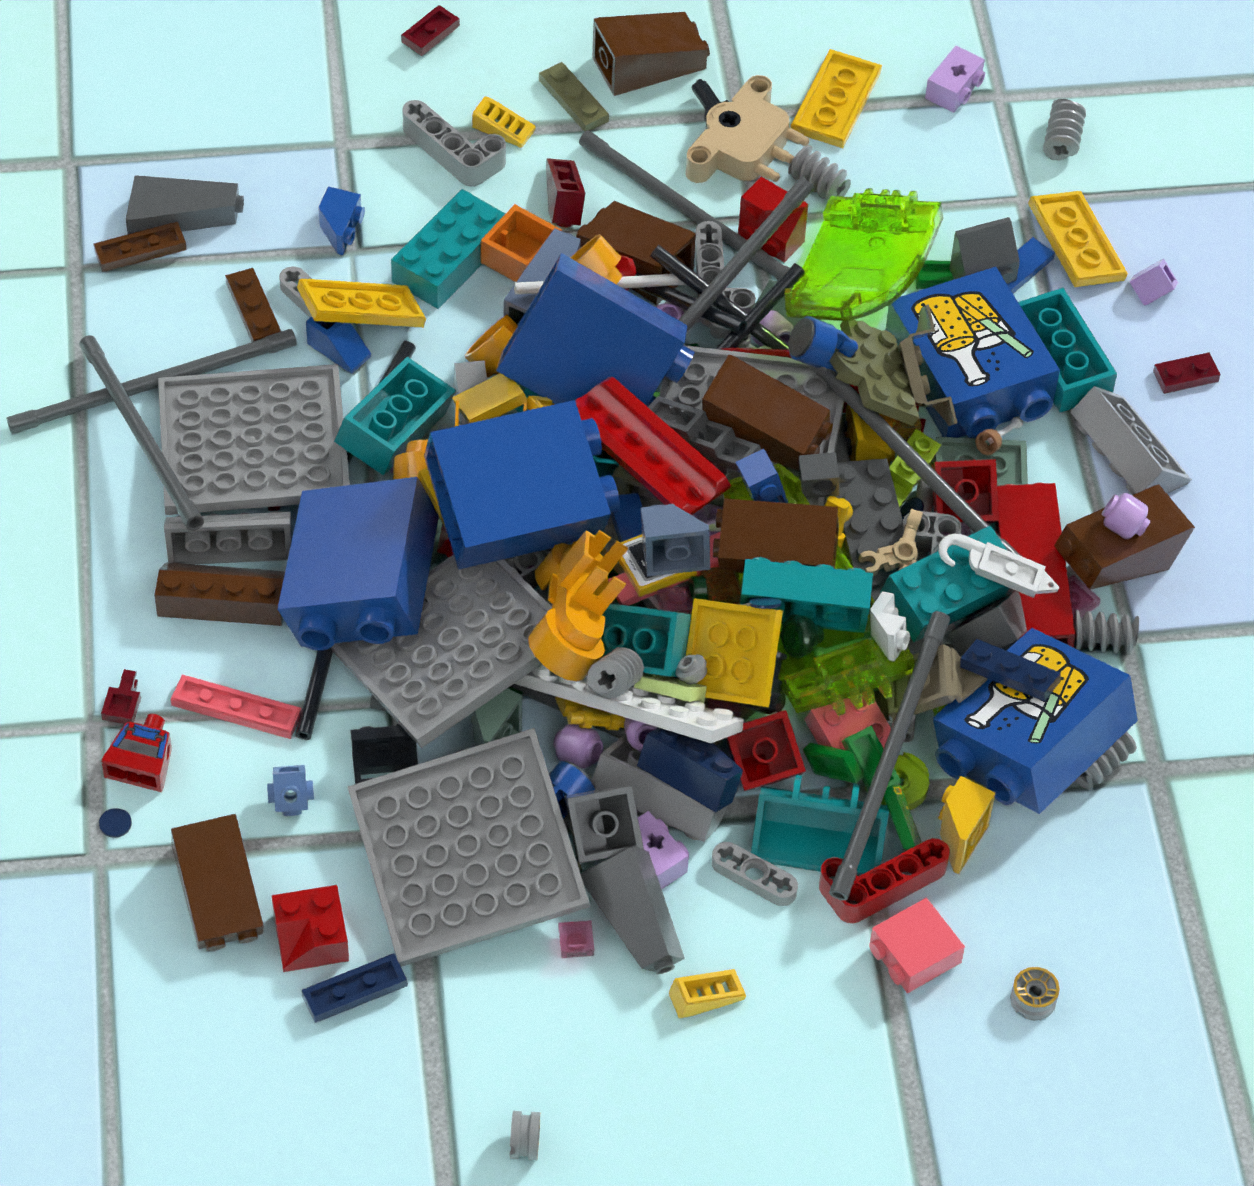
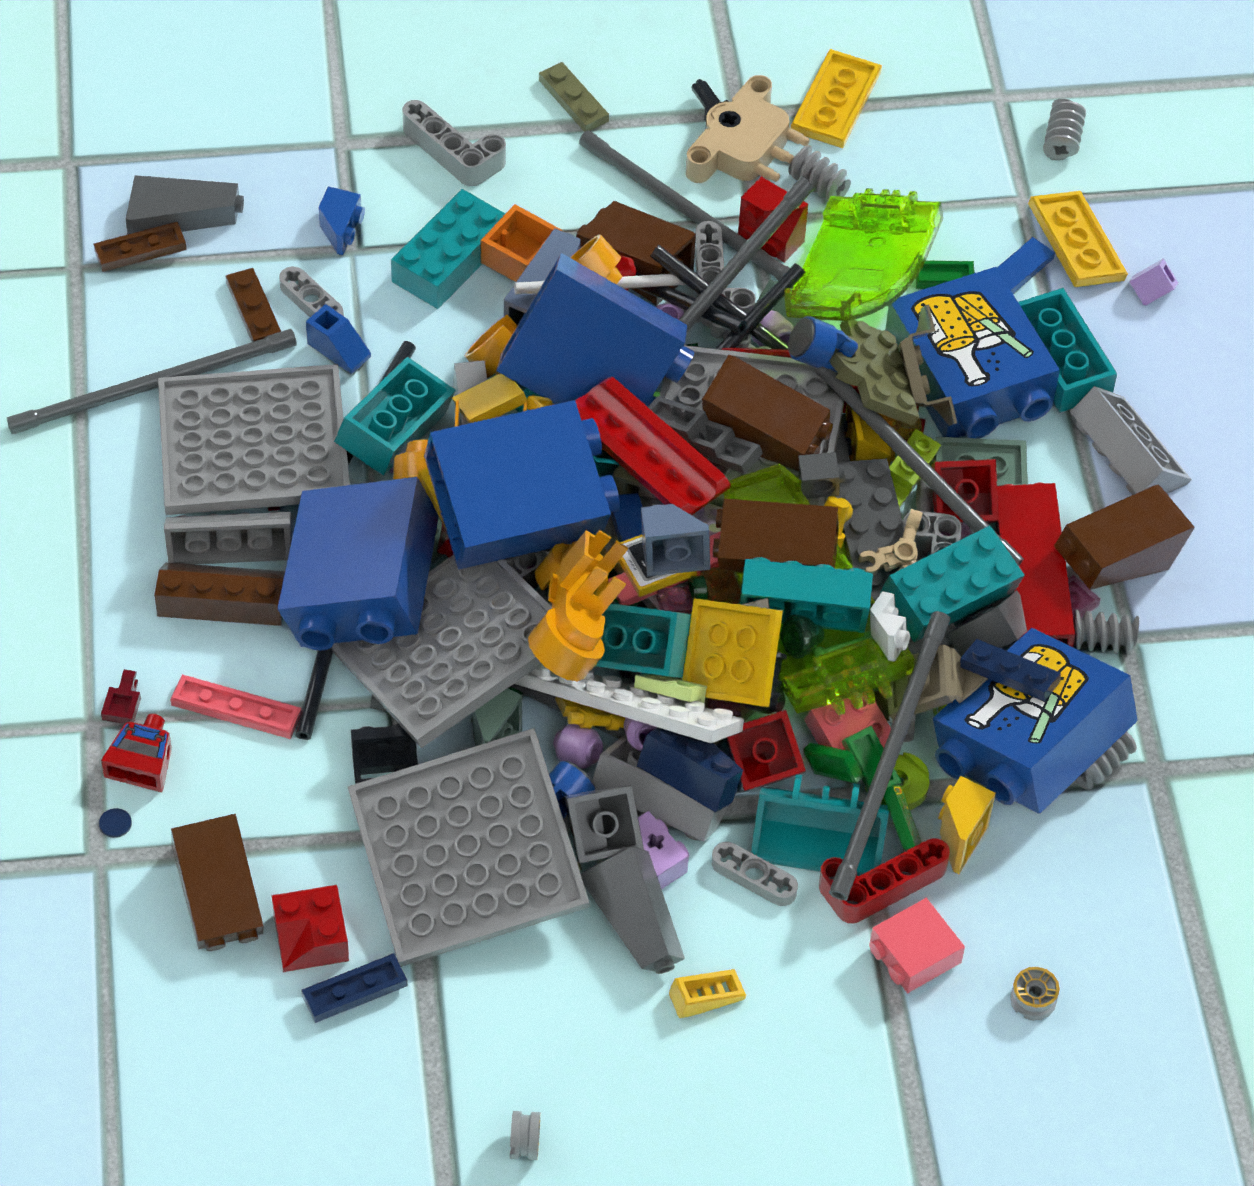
dark grey piece [79,335,204,531] -> none
medium blue brick [267,765,314,816] -> none
yellow tile [297,278,426,328] -> none
dark red plate [401,5,460,56] -> none
yellow slope [472,96,536,148] -> none
dark red slope [546,158,586,228] -> none
clear pink plate [558,920,595,958] -> none
light grey piece [587,647,644,699] -> none
reddish brown slope [592,12,710,96] -> none
light grey plate [676,654,707,684] -> none
blue slope [736,449,788,503] -> none
dark blue piece [749,598,782,609] -> none
dark blue piece [900,497,924,520] -> none
lavender brick [925,46,986,113] -> none
white plate [938,533,1059,597] -> none
dark grey slope [949,217,1020,284] -> none
medium nougat hinge [975,417,1023,455] -> none
lavender head [1102,493,1150,539] -> none
dark red plate [1153,352,1221,394] -> none

